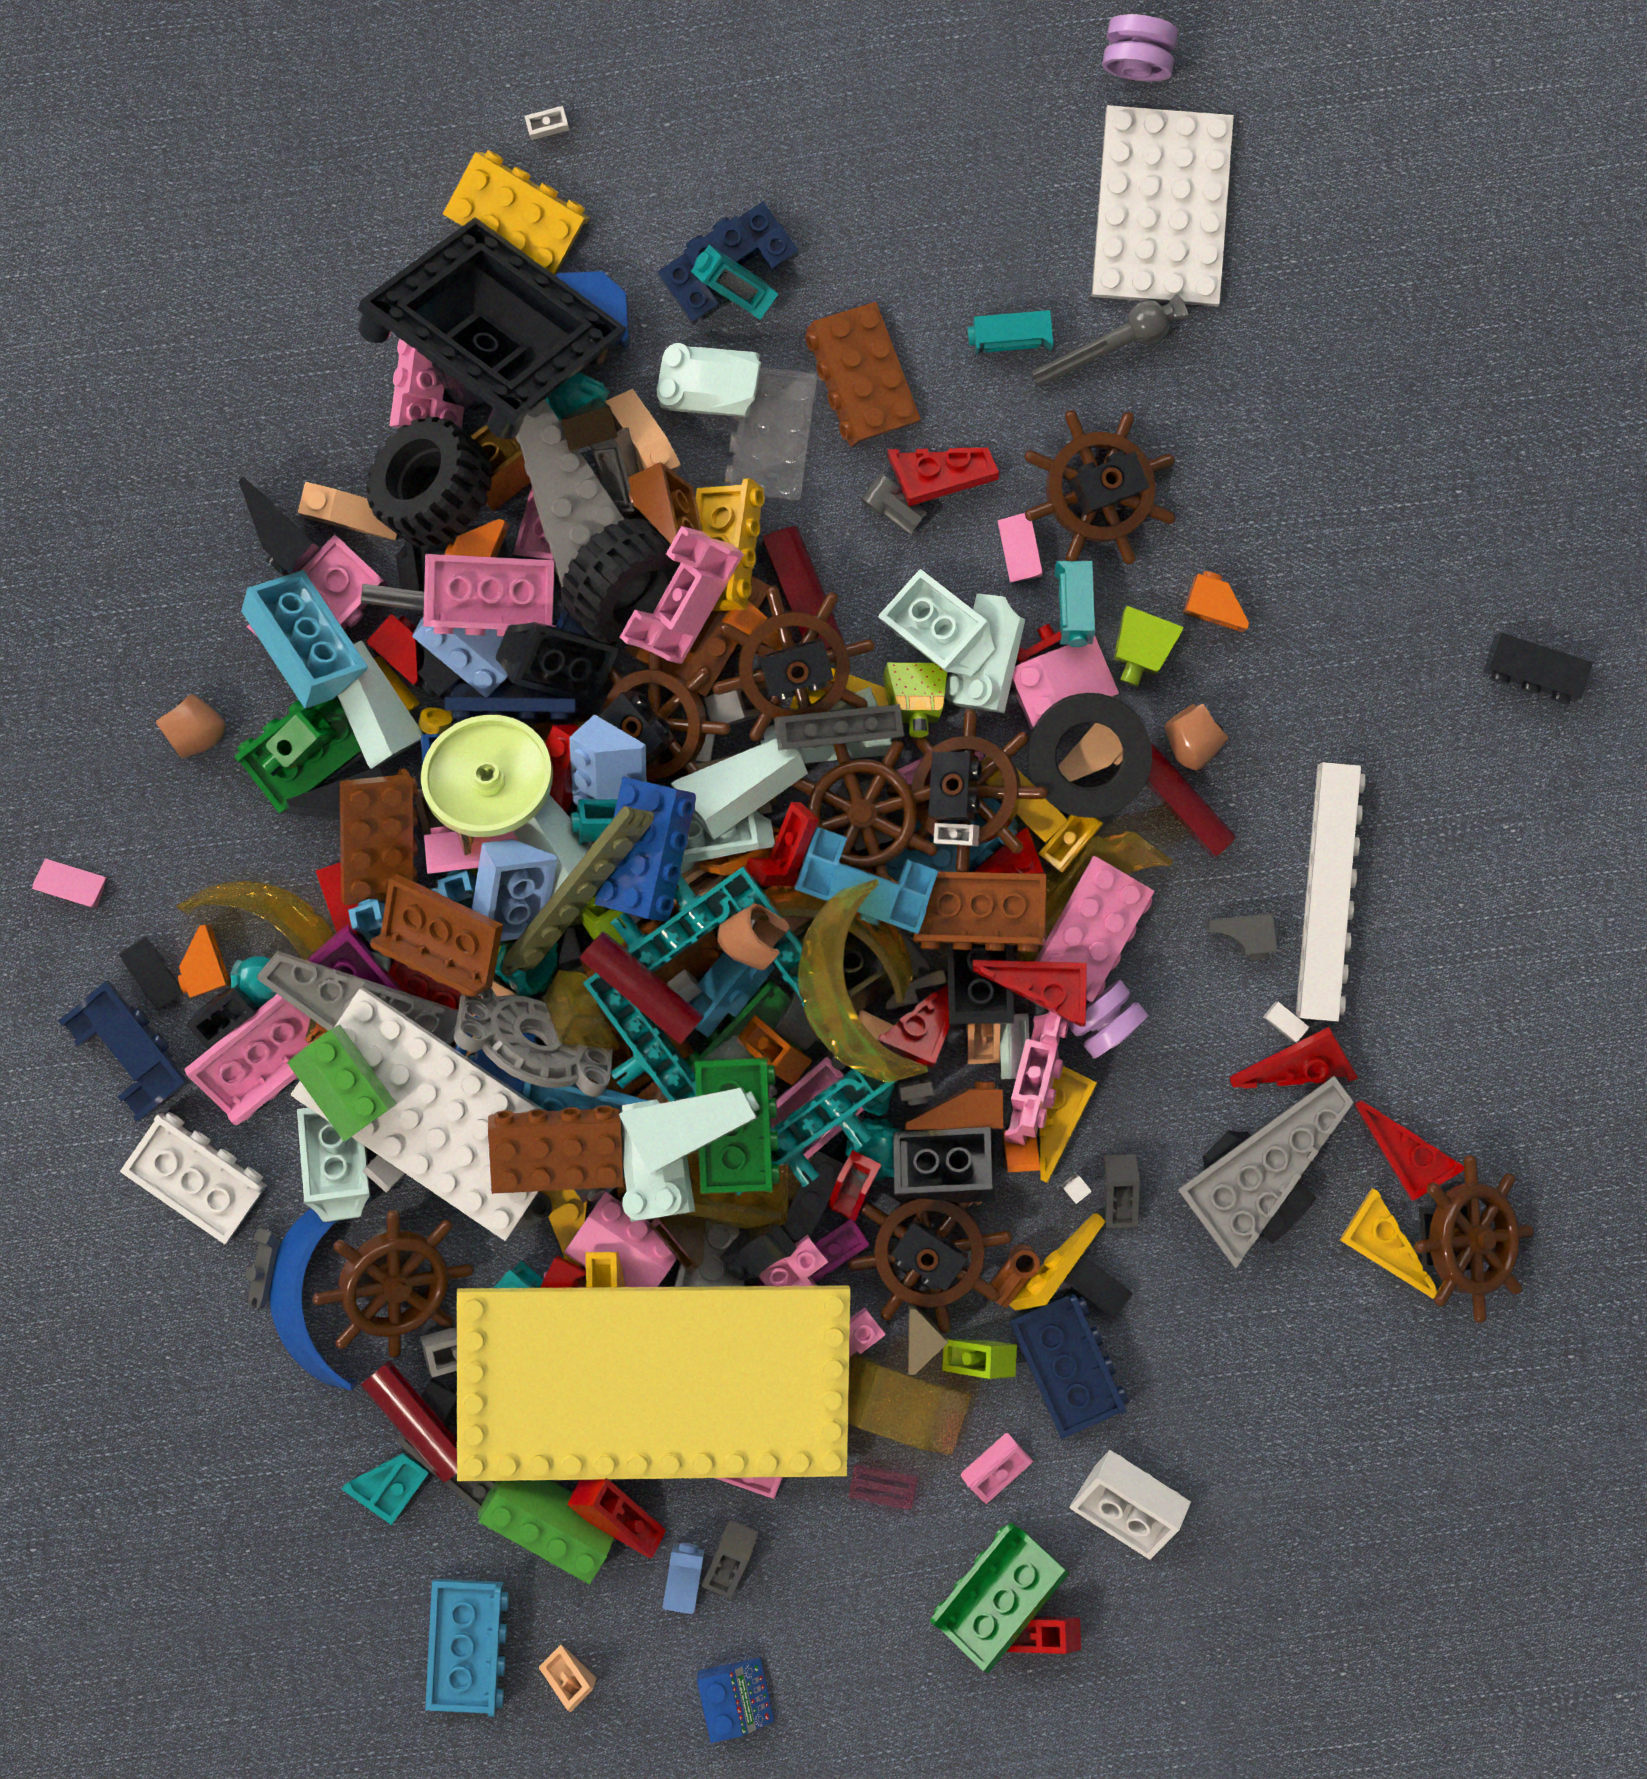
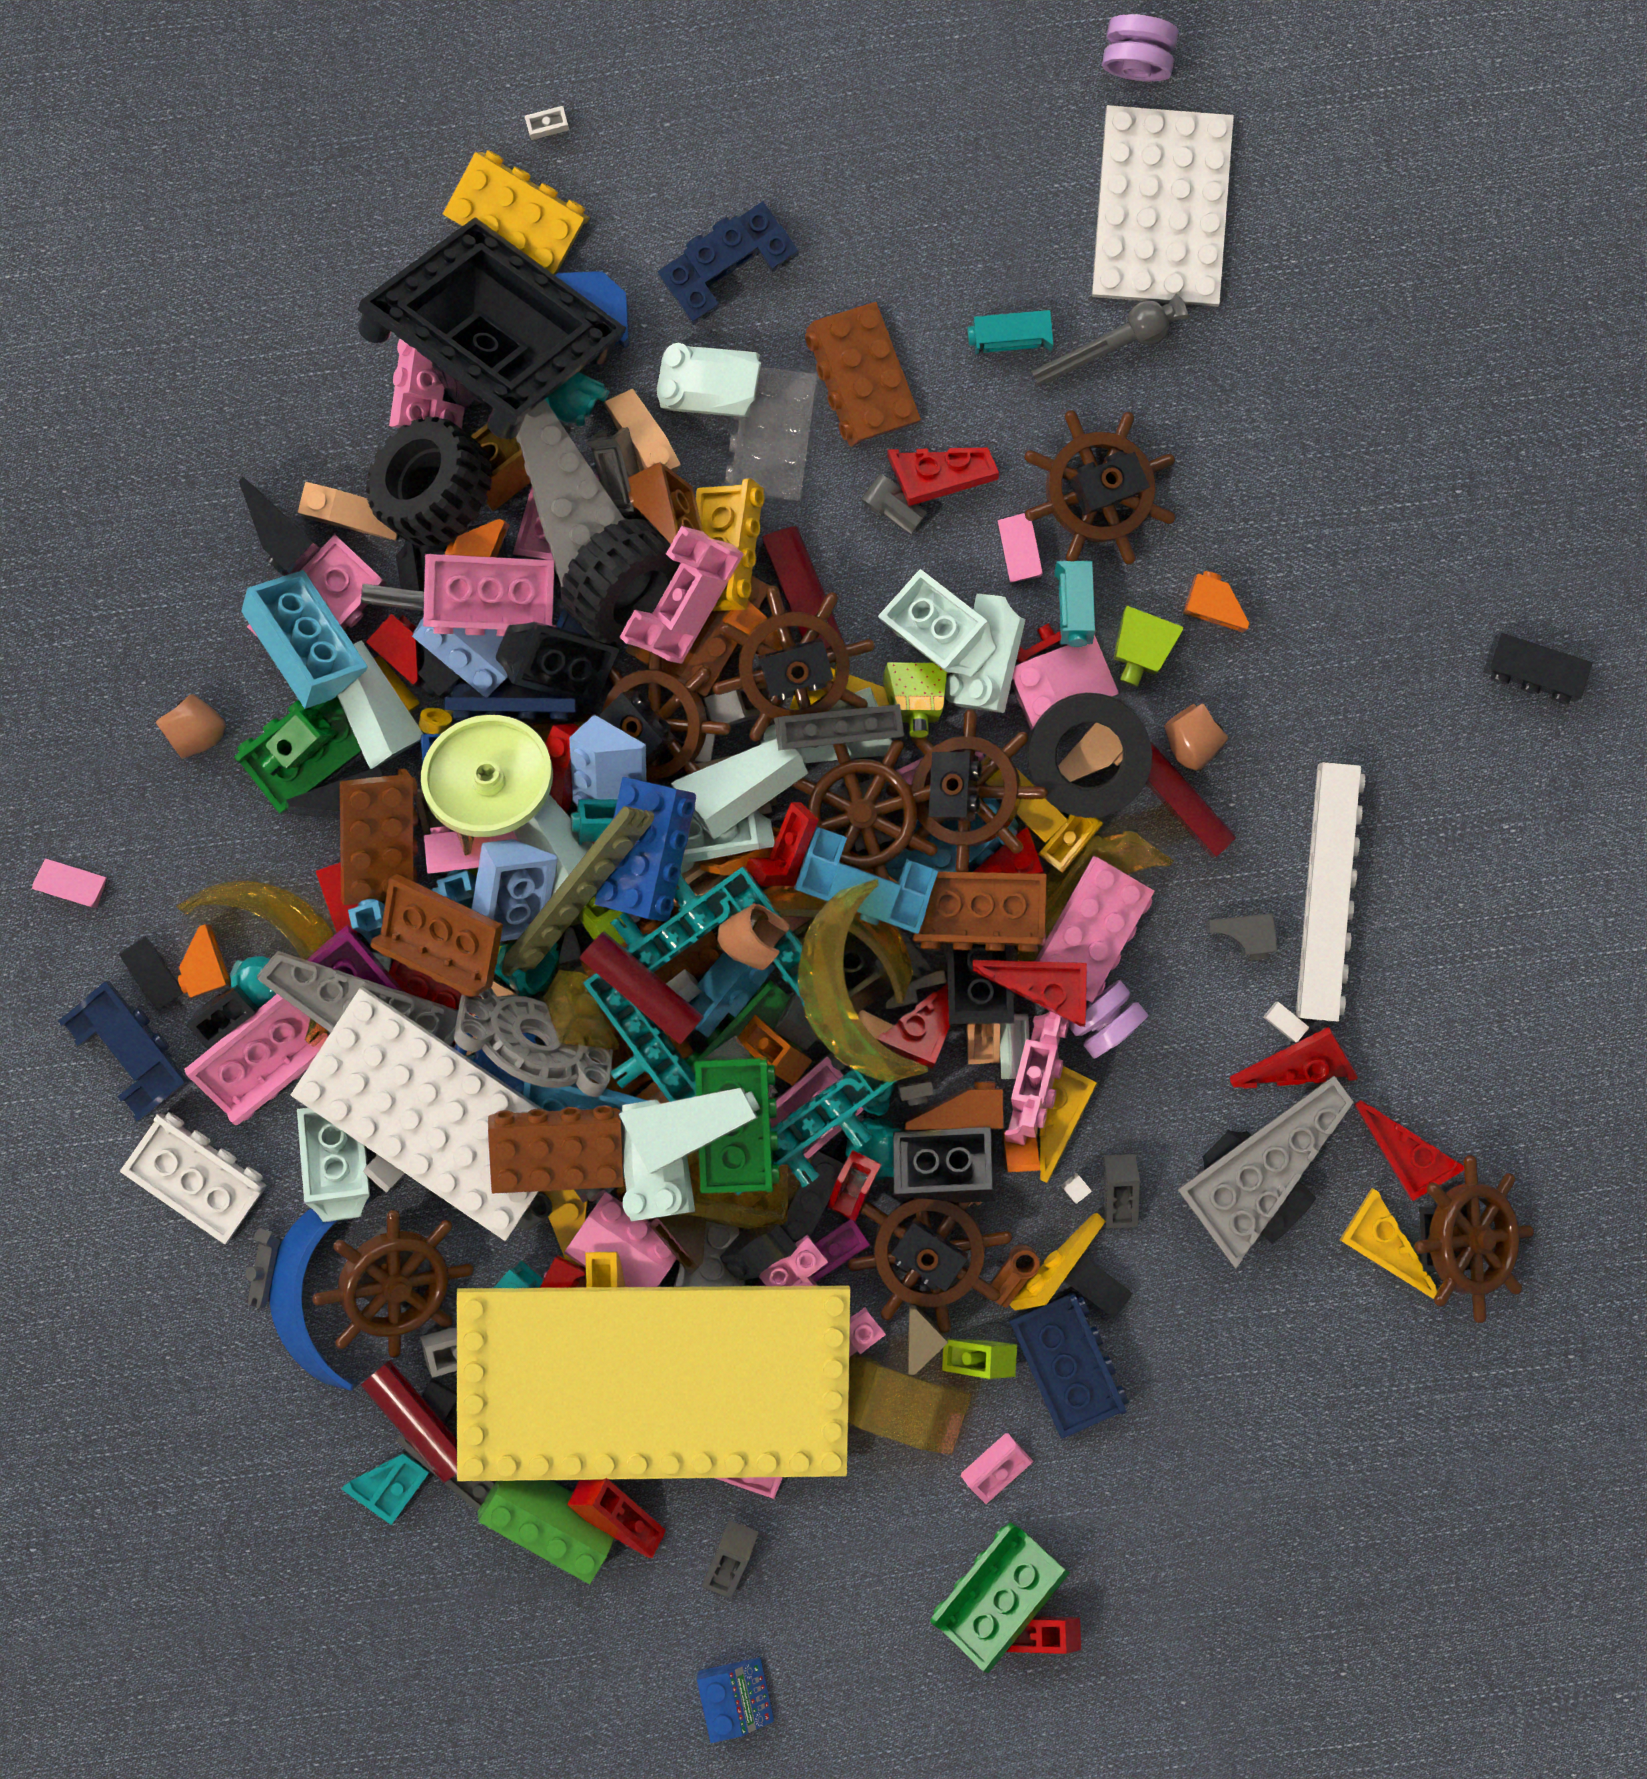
bright green slope [287,1025,397,1142] -> none
dark azure bracket [425,1579,509,1717] -> none
light nougat slope [539,1645,597,1712] -> none
dark brown slope [561,398,618,451] -> none
medium blue bracket [663,1543,705,1614] -> none
teal window [691,245,778,320] -> none
clear pink tile [848,1464,917,1510] -> none
white piece [933,823,979,846] -> none
white slope [1069,1450,1191,1560] -> none

